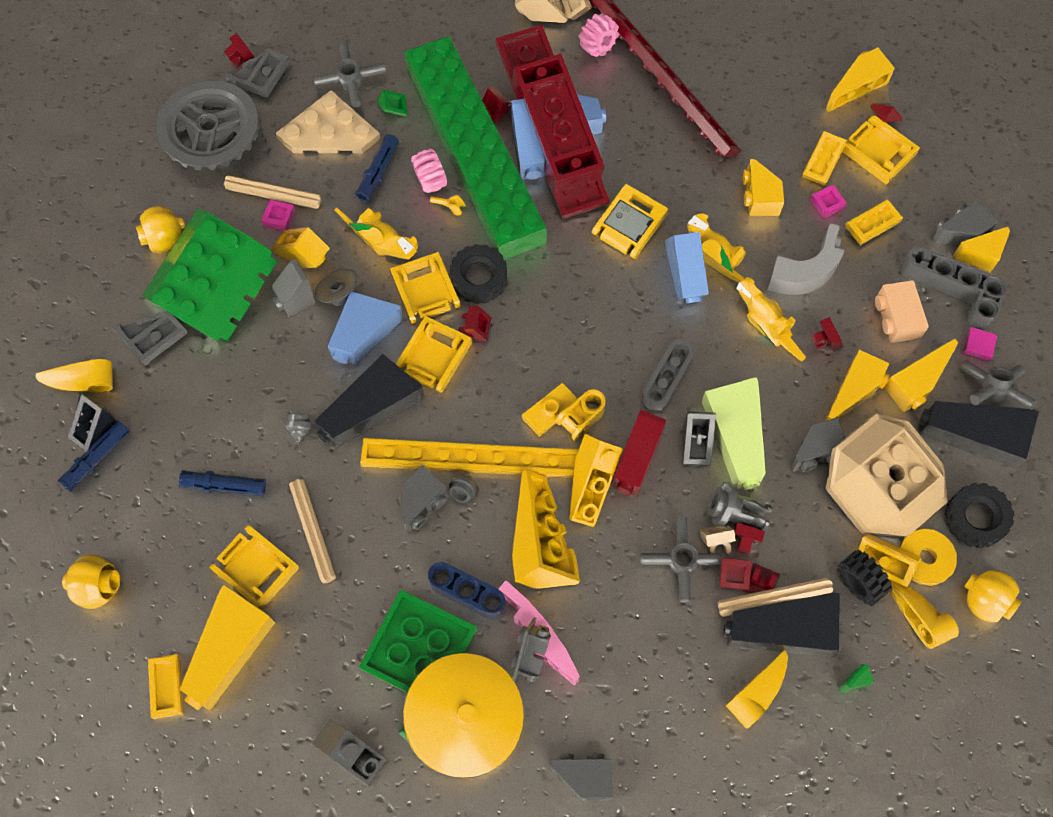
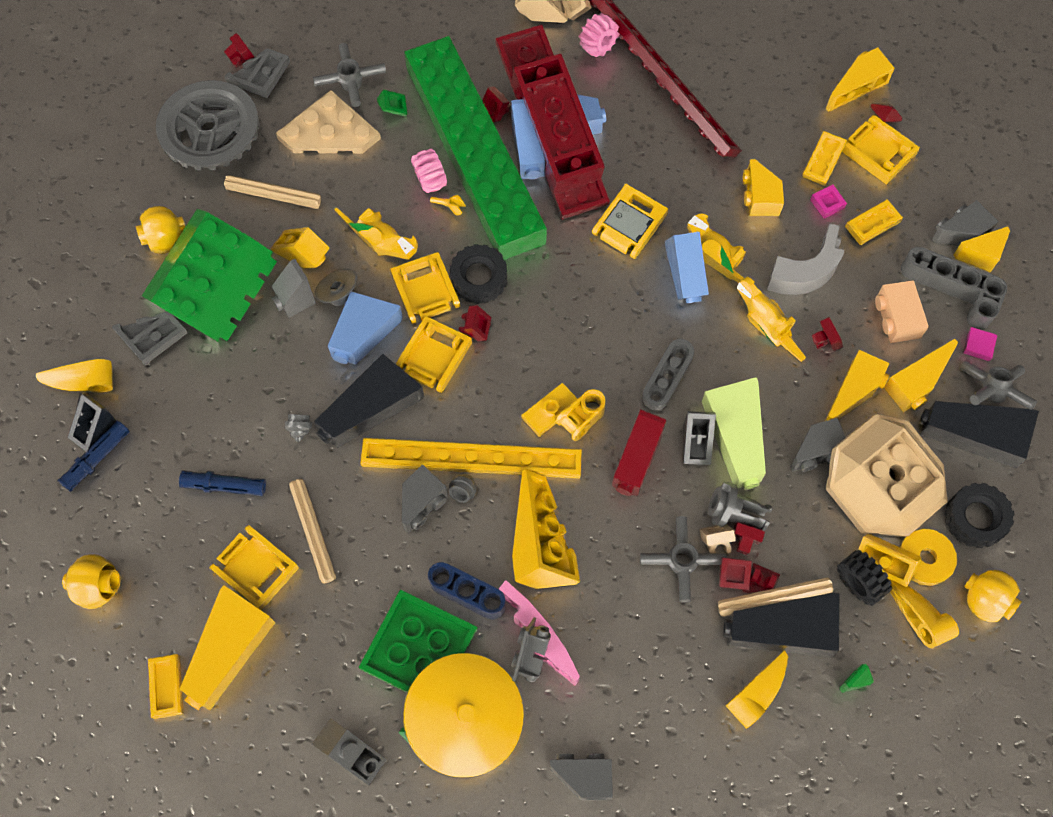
dark pink tile [261,200,295,231] -> none
dark blue pin [355,134,399,202] -> none
yellow slope [569,434,623,527] -> none

